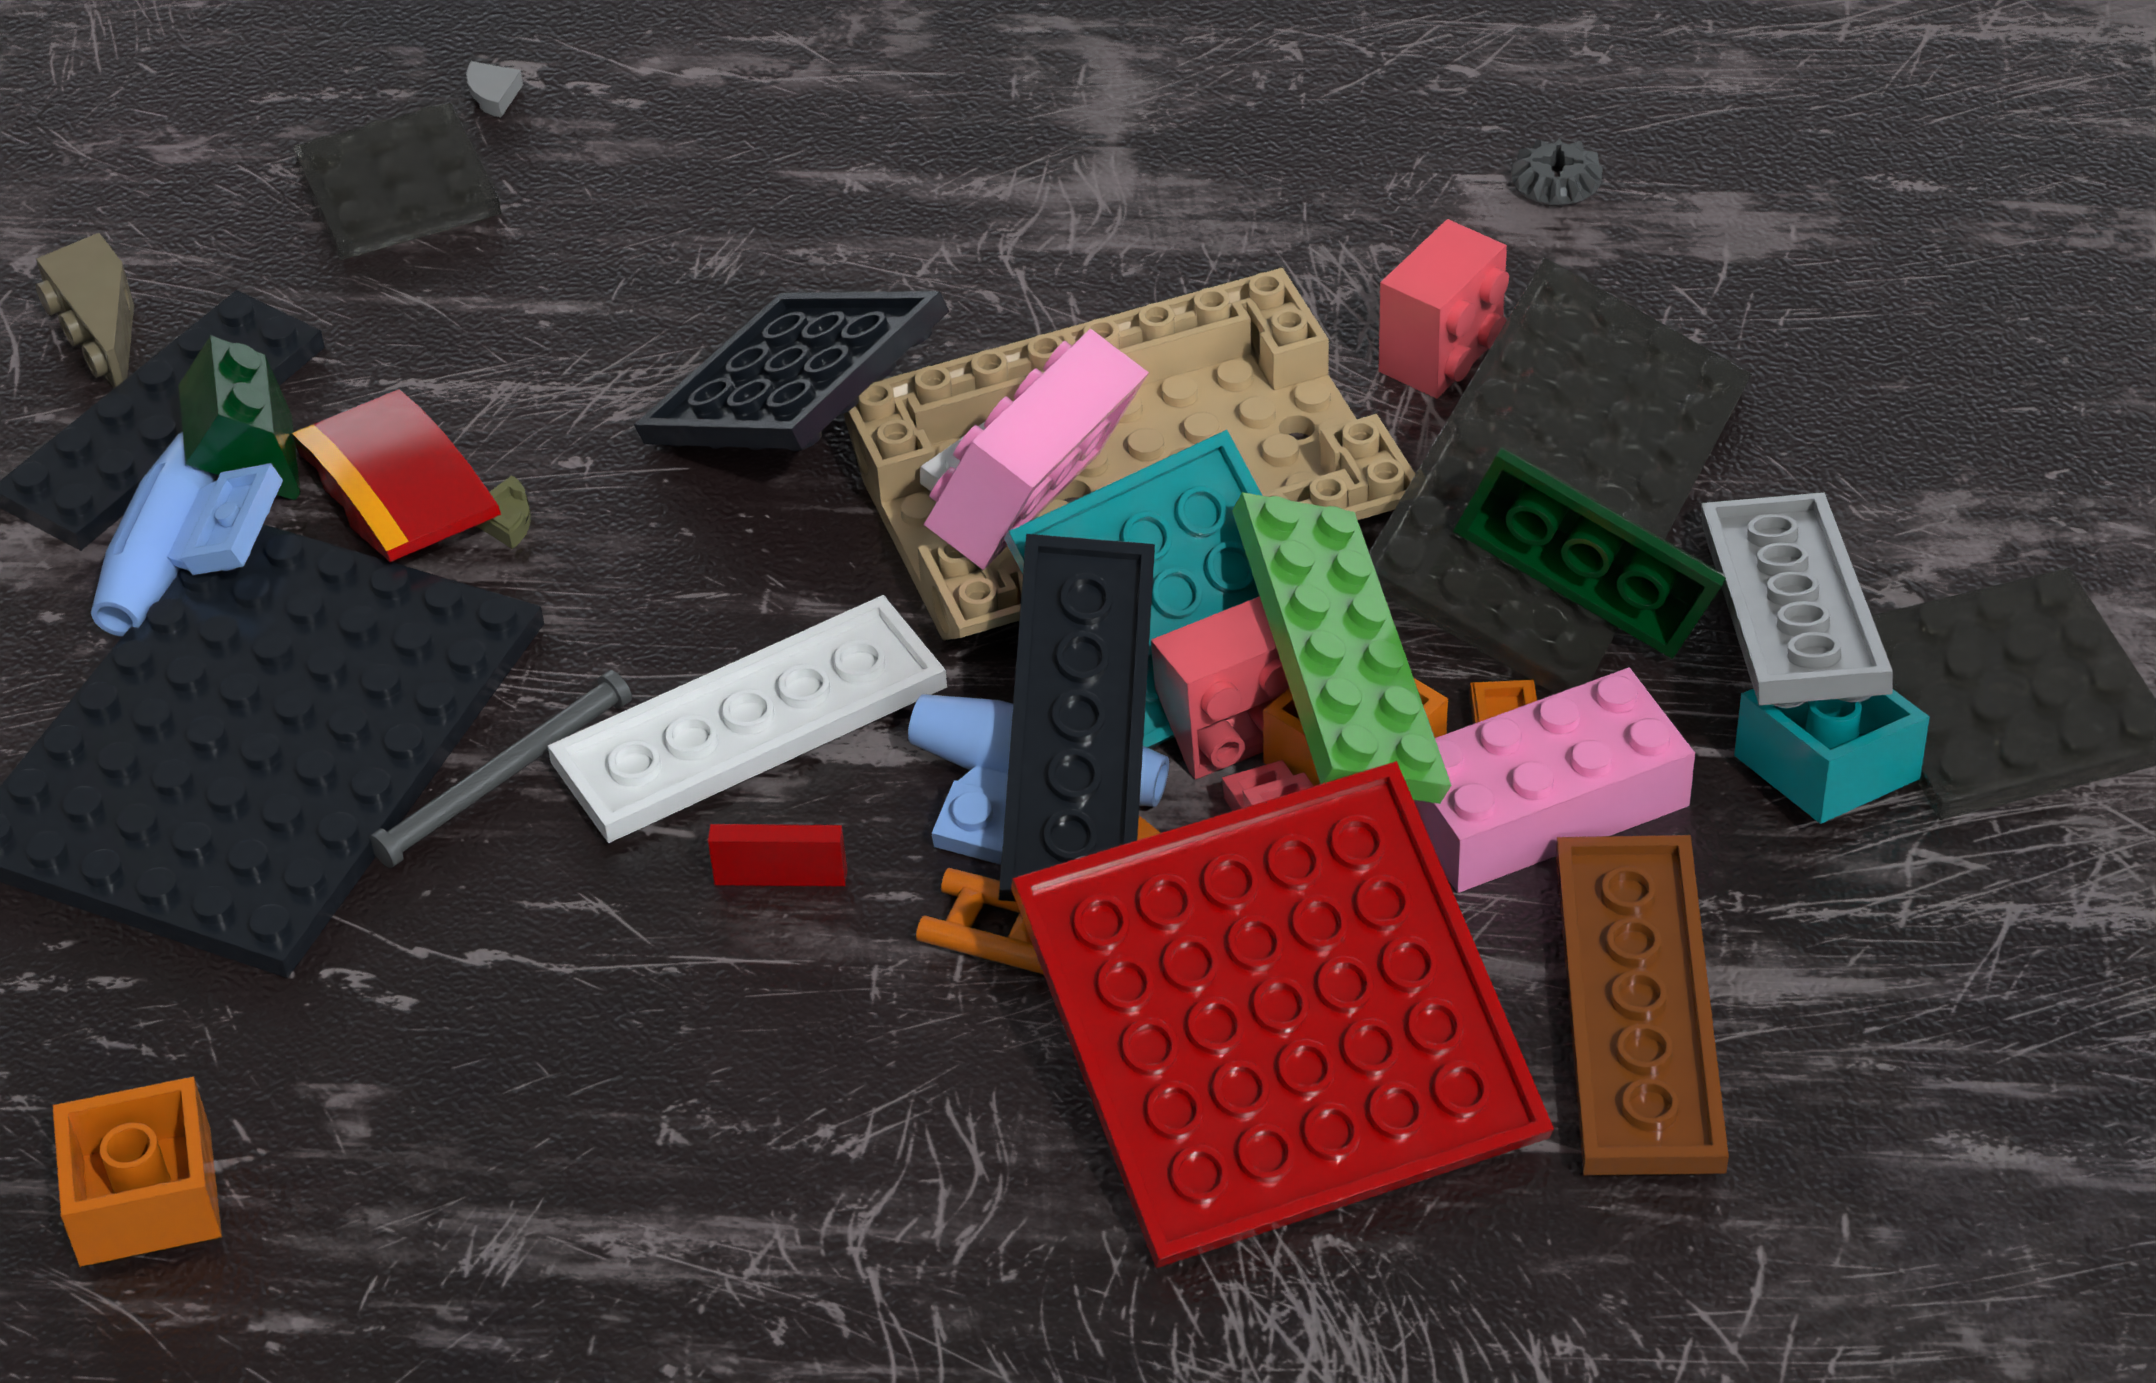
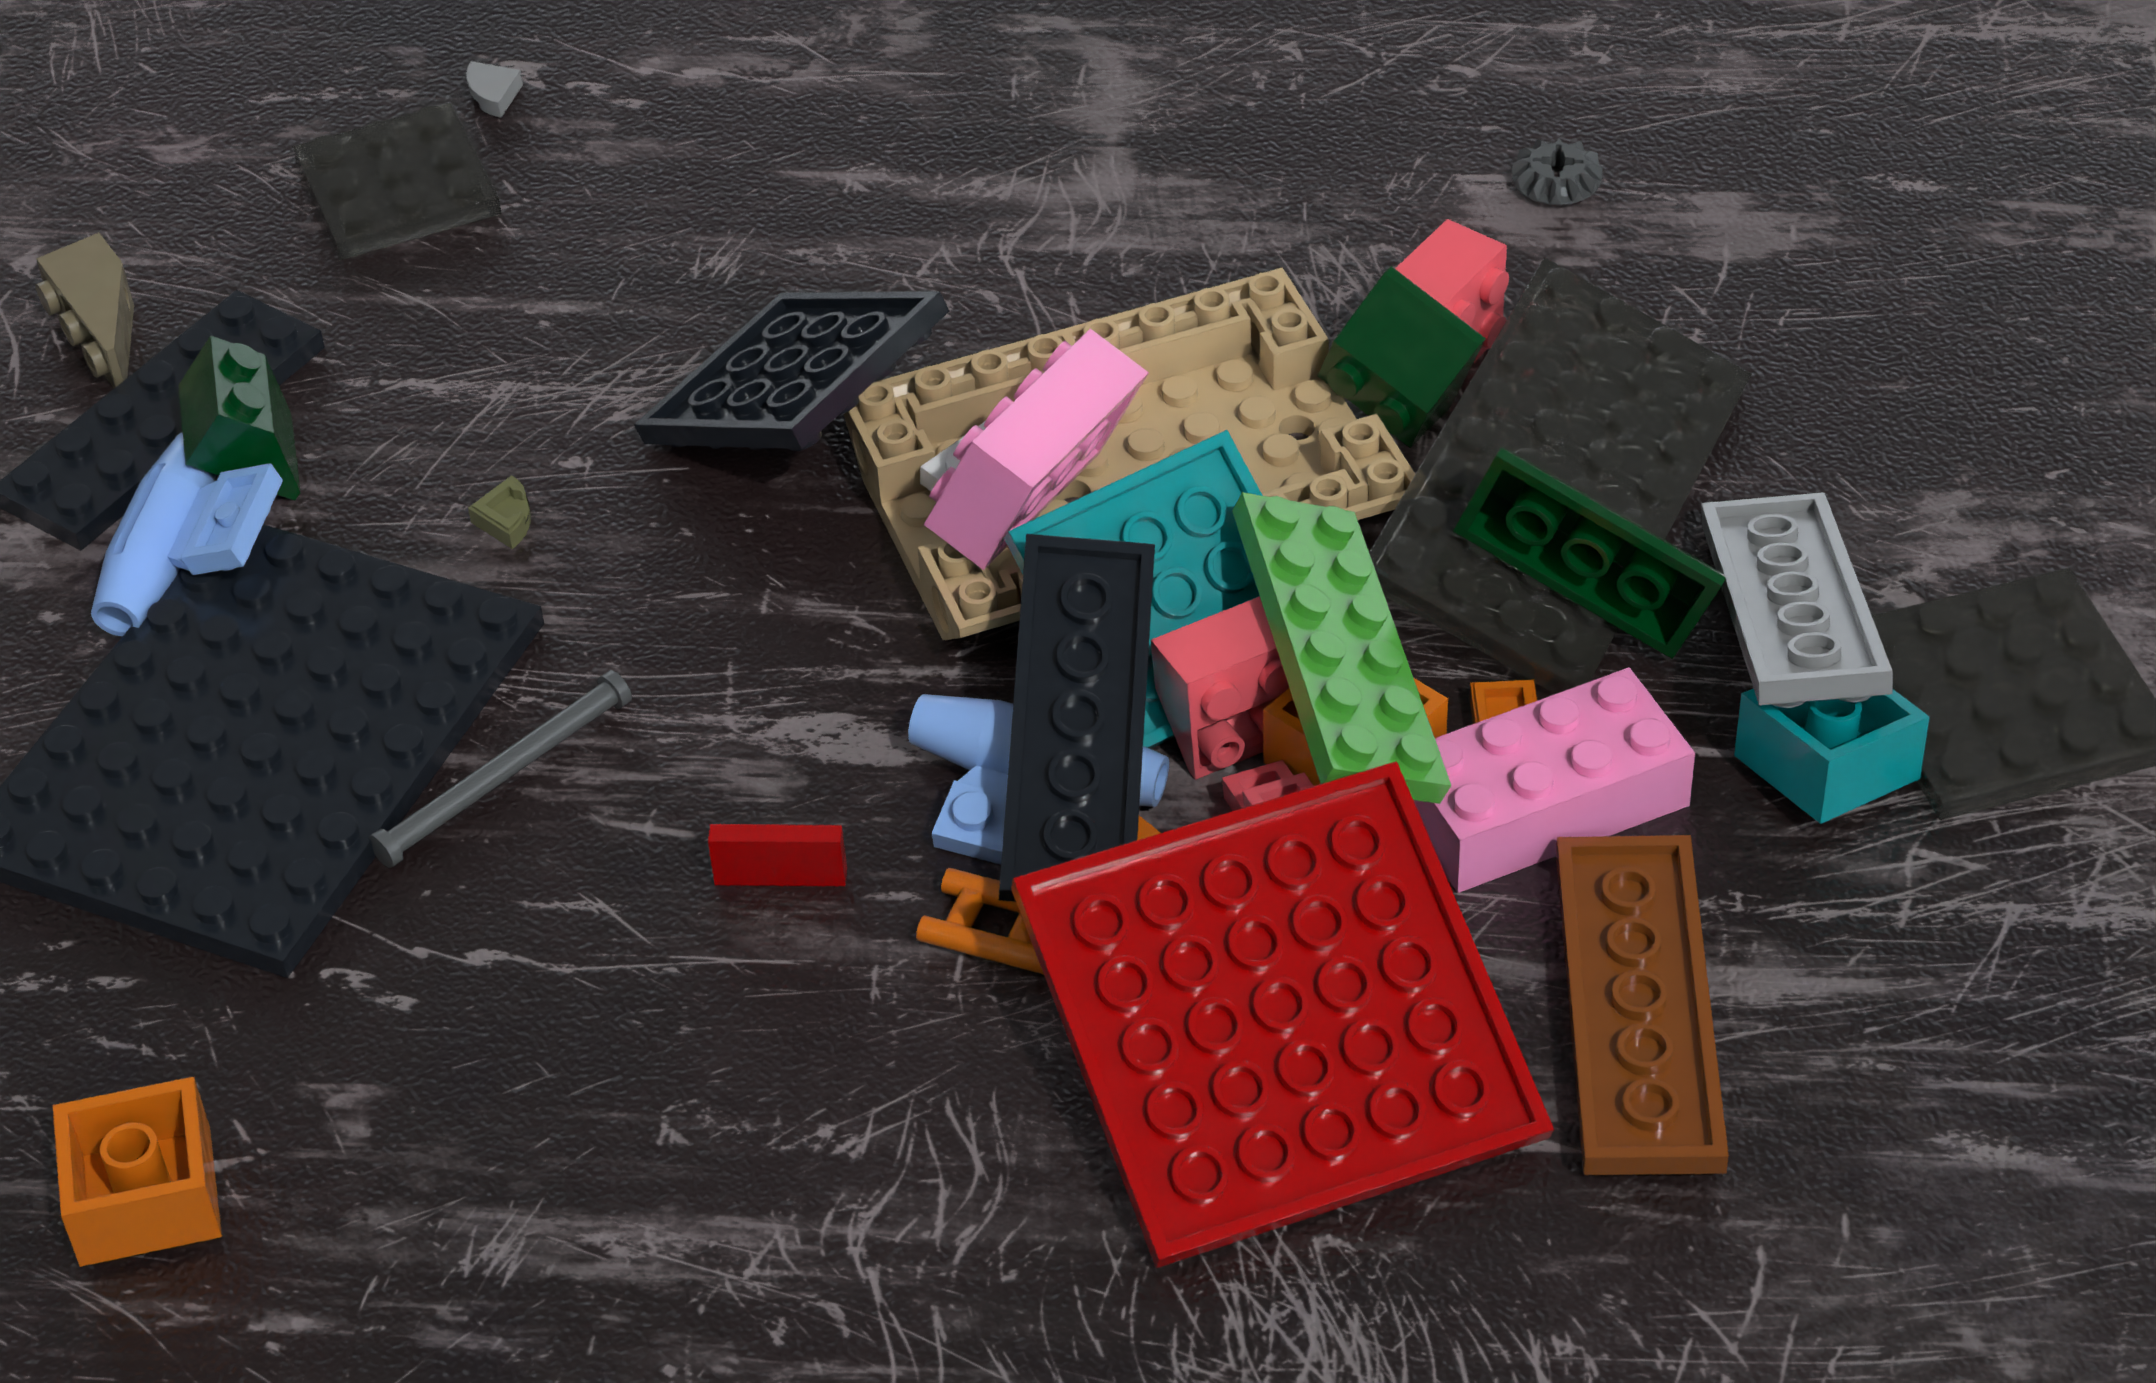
red slope [292,389,501,562] -> none
white plate [548,595,947,843] -> none
none -> dark green slope [1317,266,1486,448]

